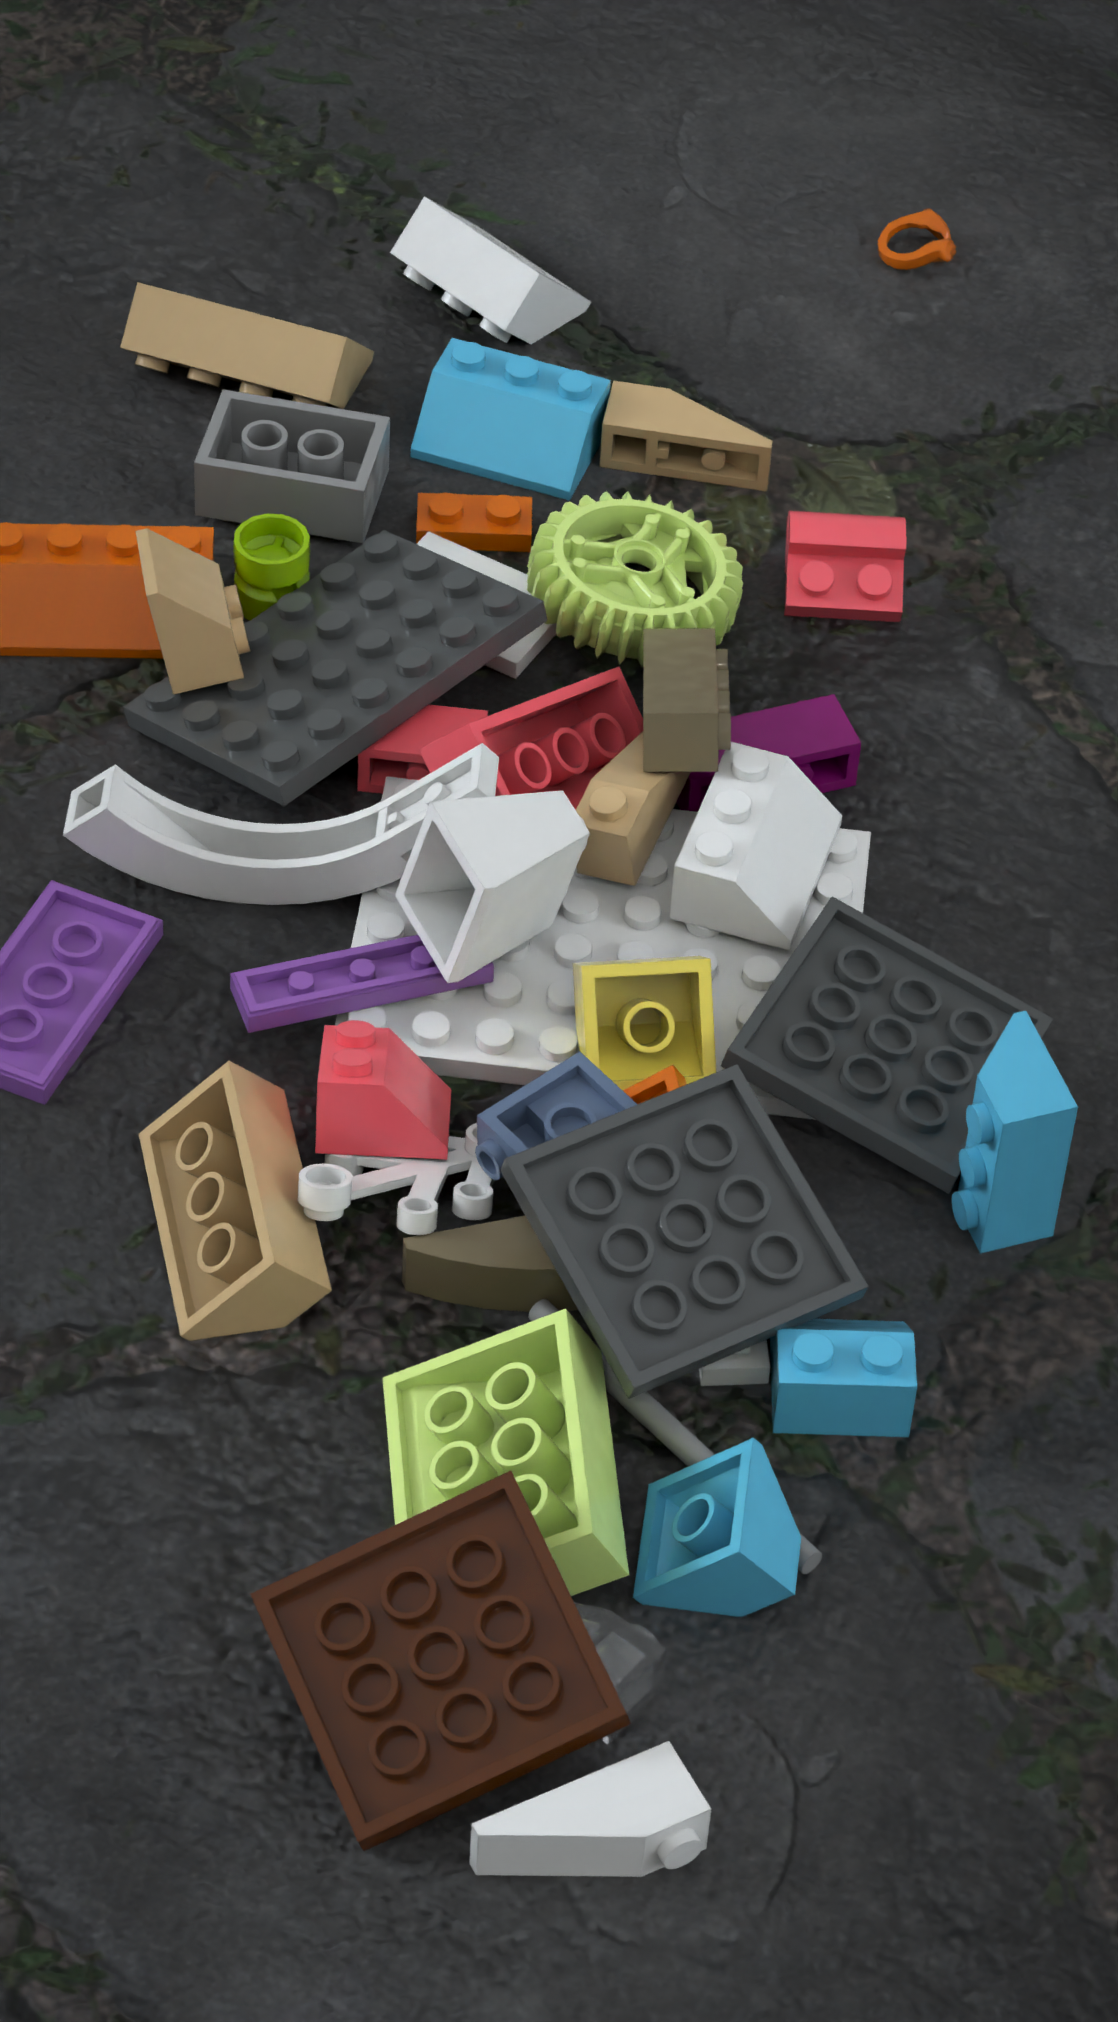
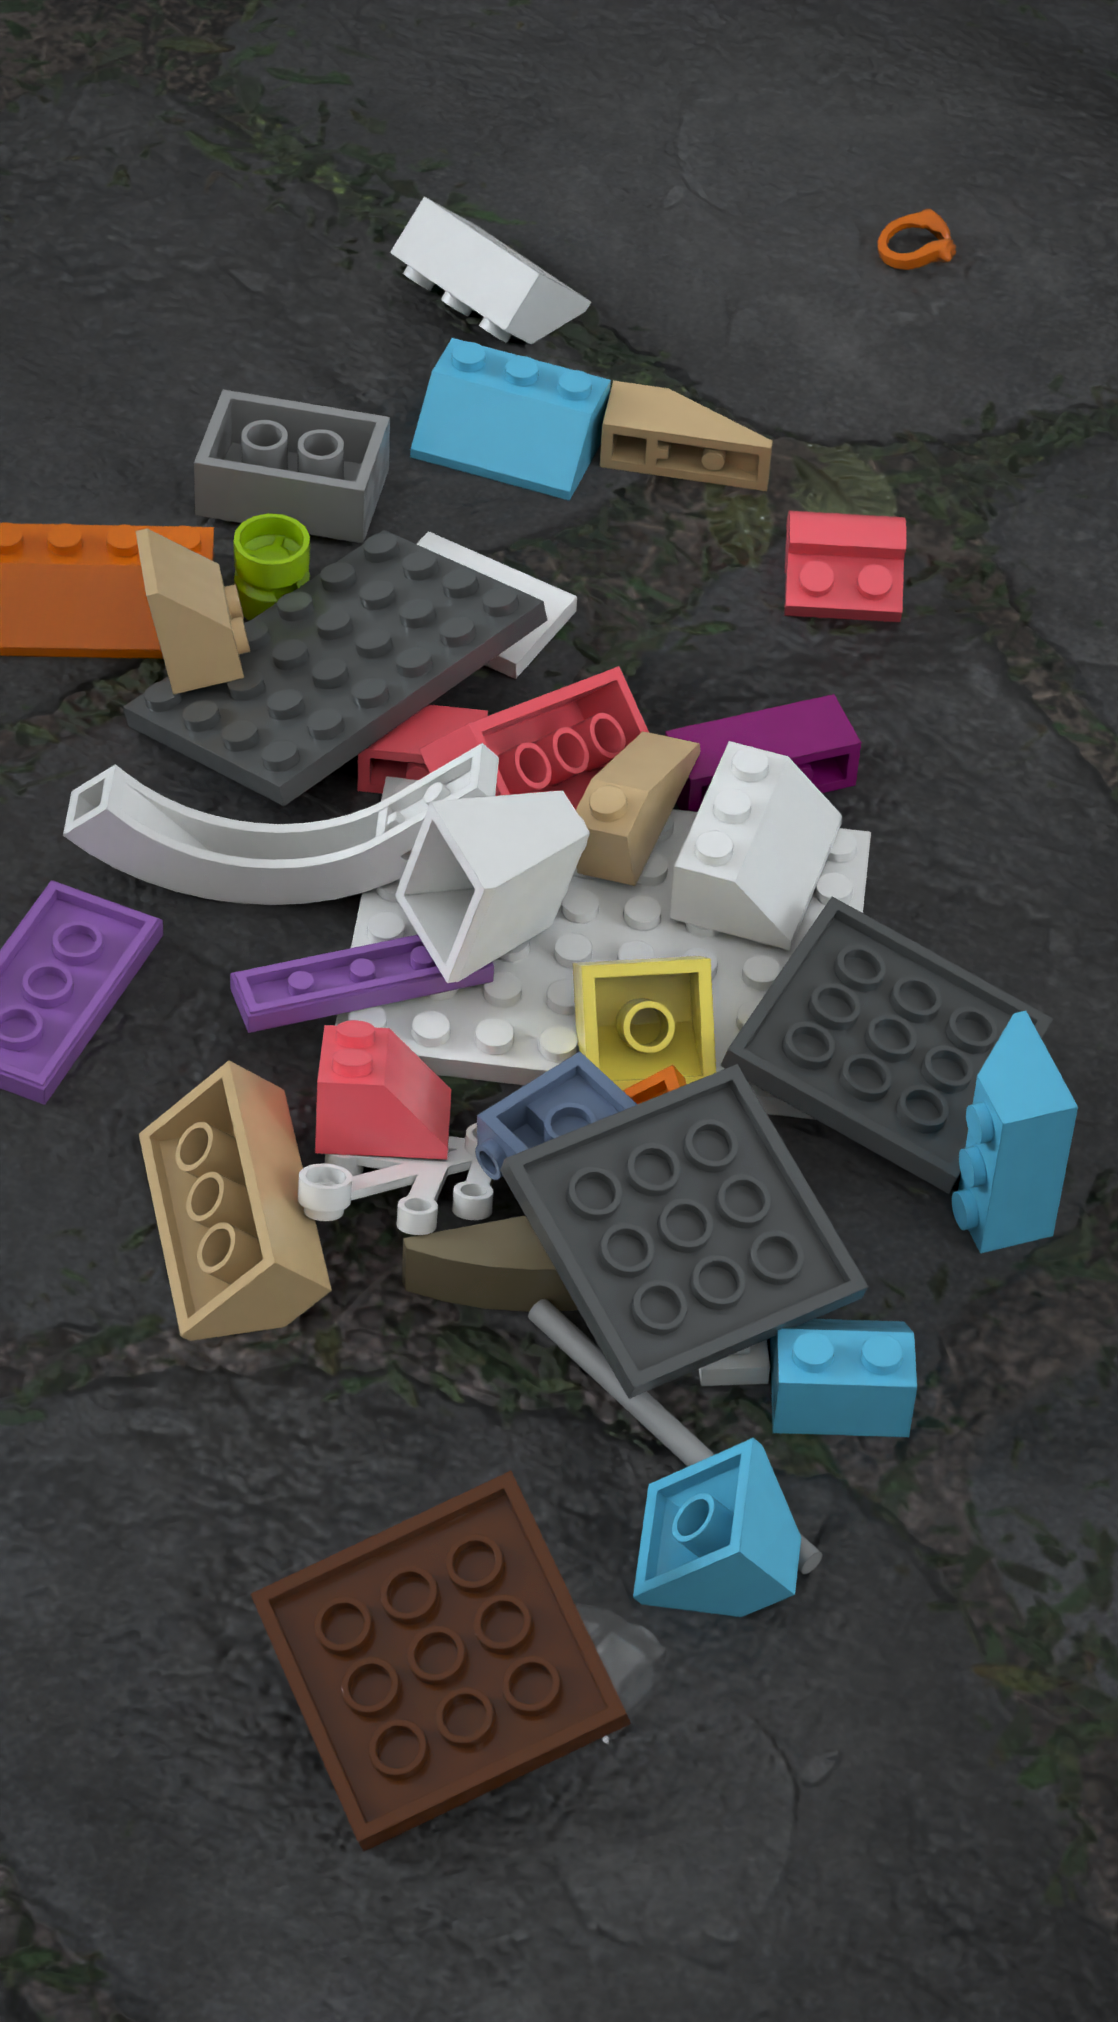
tan slope [120,282,374,409] -> none
yellowish green slope [383,1309,629,1596] -> none
orange plate [416,493,532,552] -> none
white slope [469,1741,711,1877] -> none
yellowish green gear [527,491,743,667] -> none
dark tan brick [643,628,731,772] -> none

